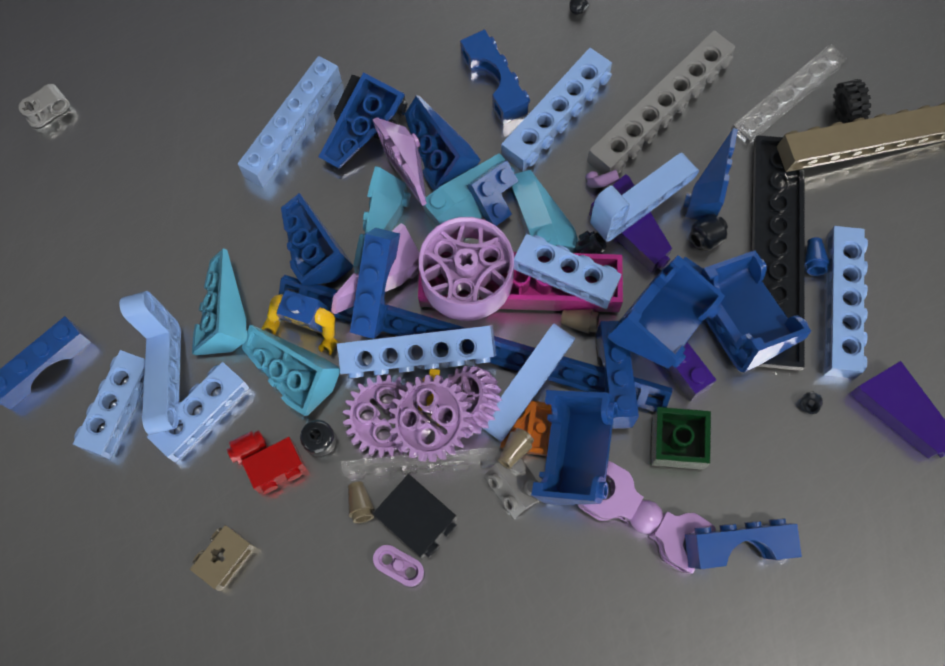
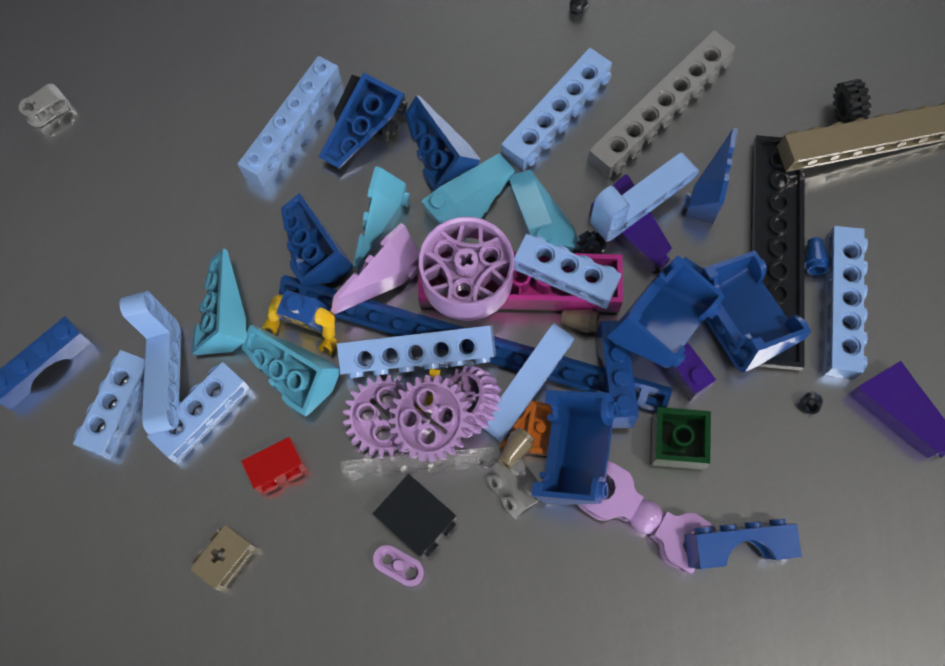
red brick [226,430,268,465] -> none
black head [300,420,336,457] -> none
dark tan cone [348,481,375,523] -> none
blue arch [350,228,400,339] -> none
lavender wedge [373,118,427,206] -> none
blue arch [460,29,530,125] -> none
plate [467,160,518,226] -> none
lavender arm [586,170,619,188] -> none
black head [690,214,728,251] -> none
clear plate [731,44,848,145] -> none

